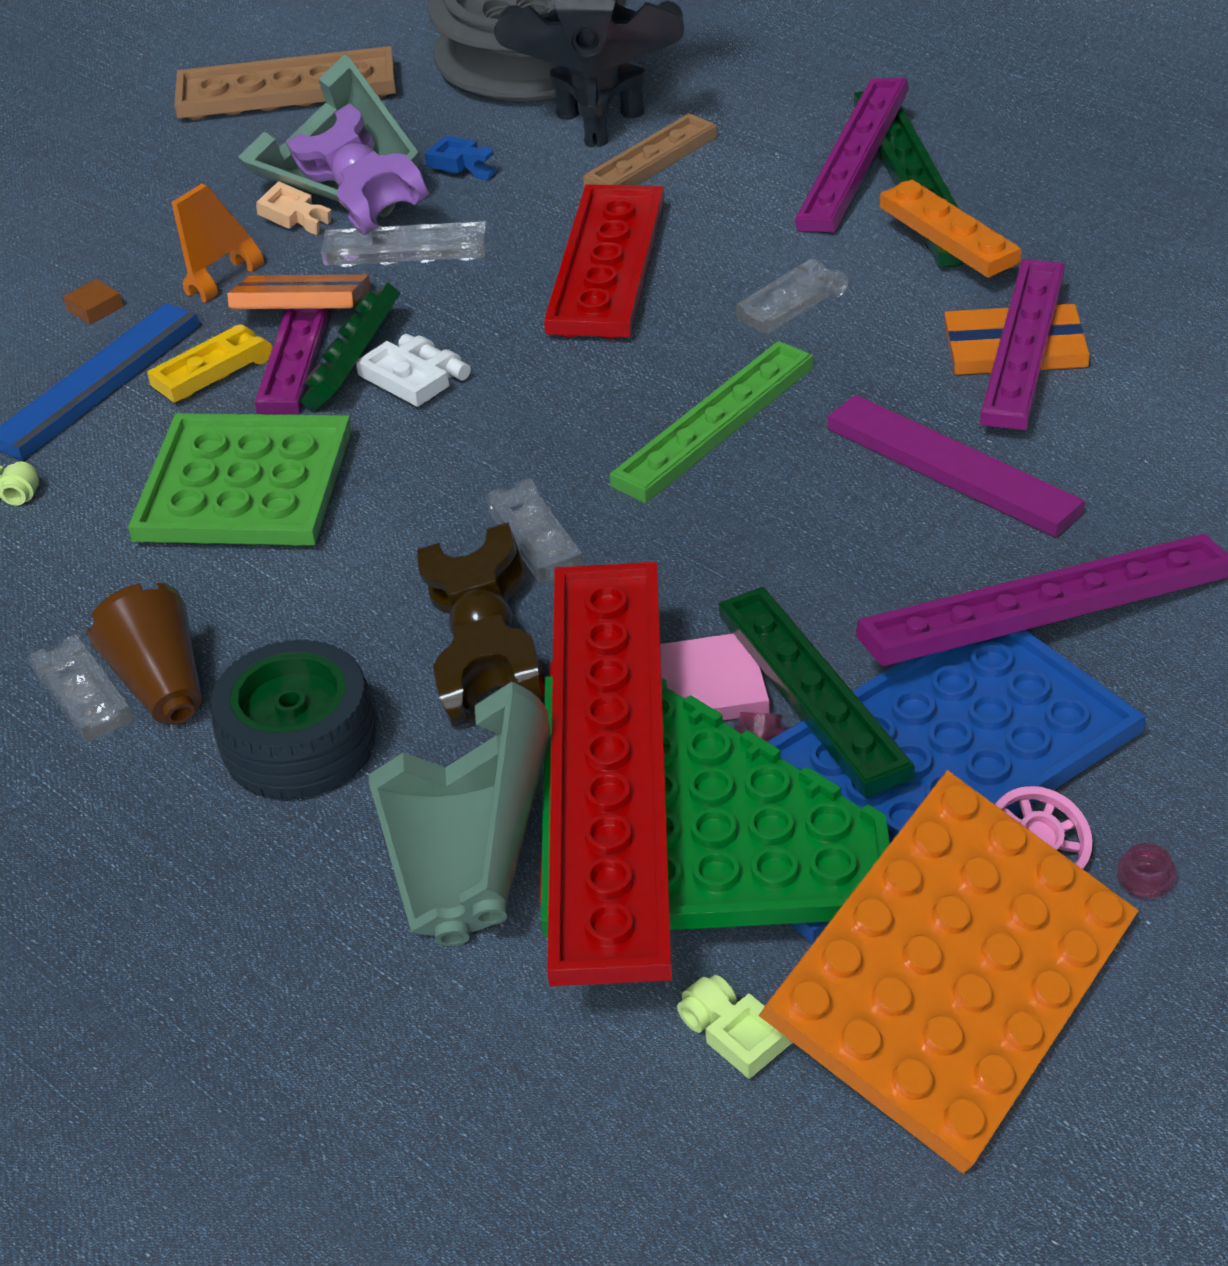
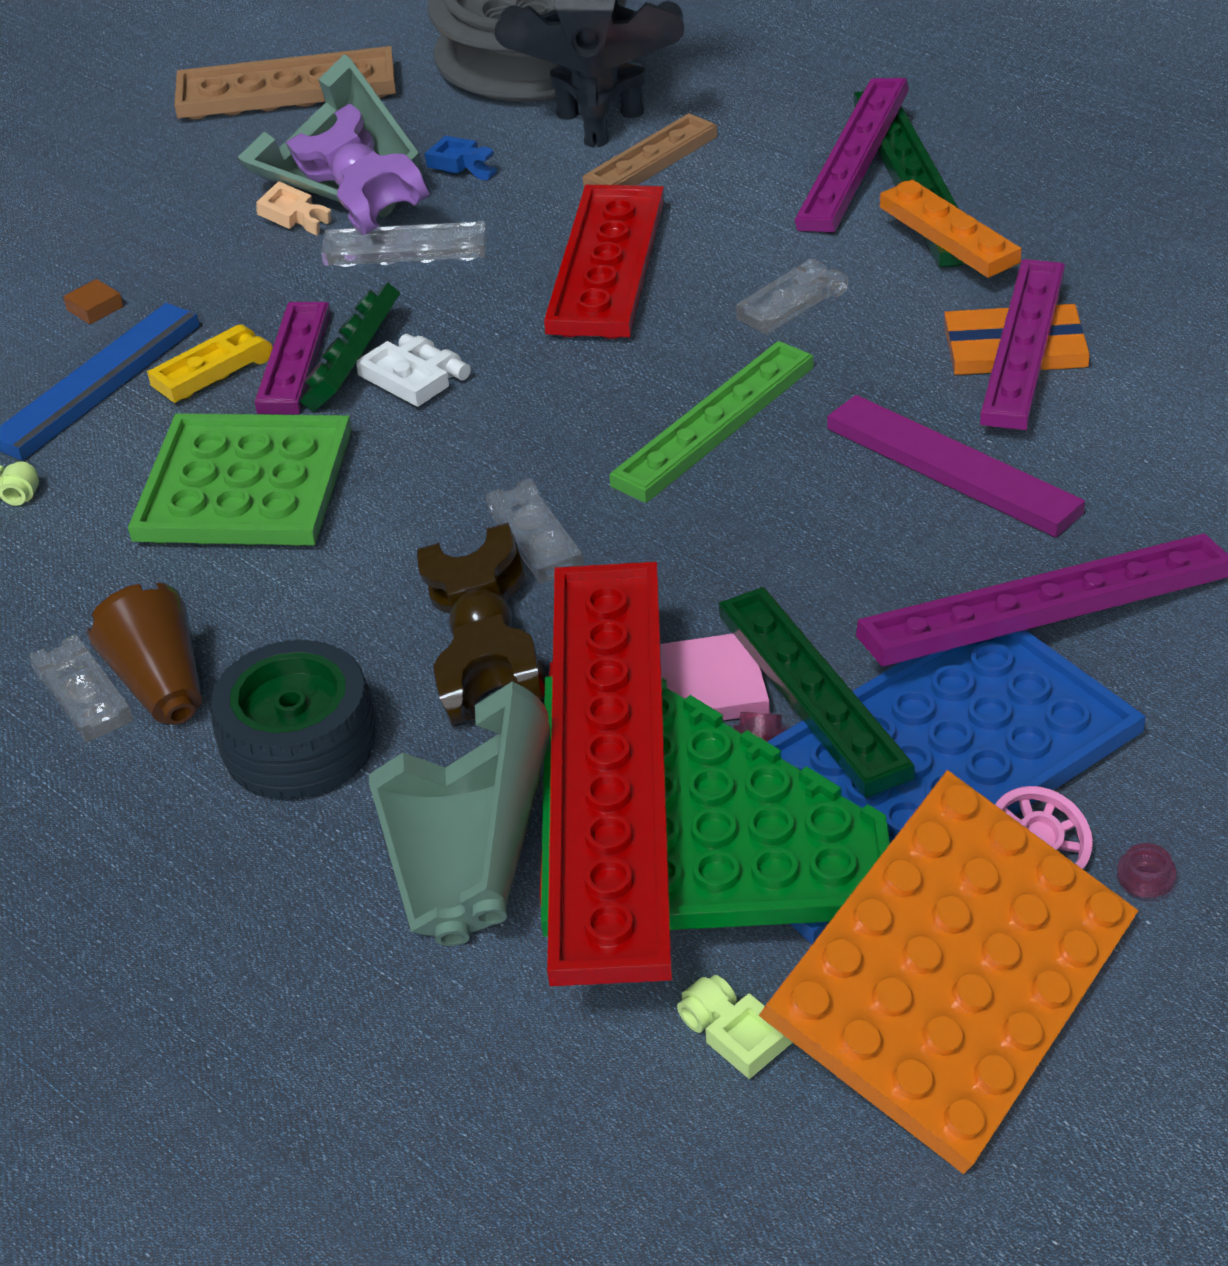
orange flag [171,183,264,303] -> none
orange tile [227,274,370,309] -> none

